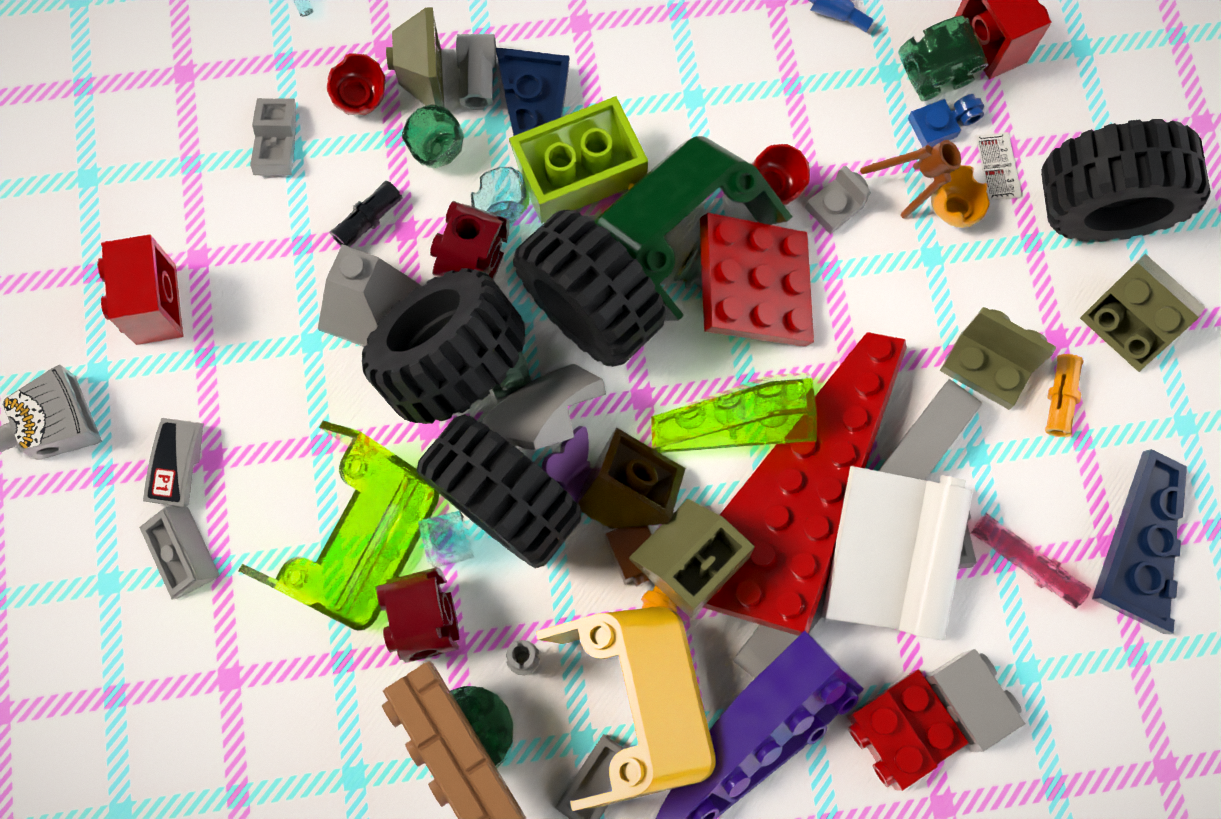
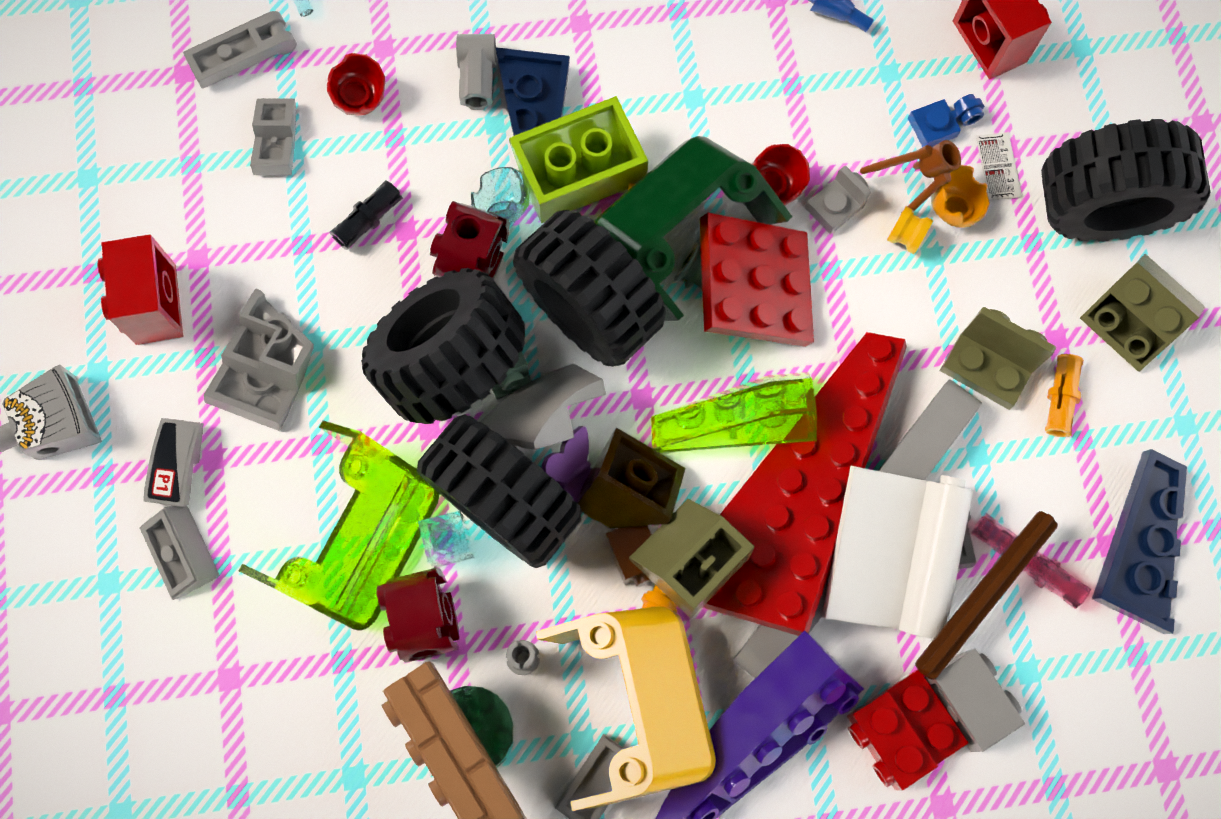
light grey slope [318,244,422,347] -> none
olive slope [386,7,445,115] -> none
clear green hair [402,104,464,169] -> none
clear green brick [898,16,989,102] -> none
none -> light grey plate [182,11,297,89]
none -> light grey slope [203,288,314,432]
none -> yellow wheel [887,206,934,255]
none -> reddish brown axle [915,511,1058,680]

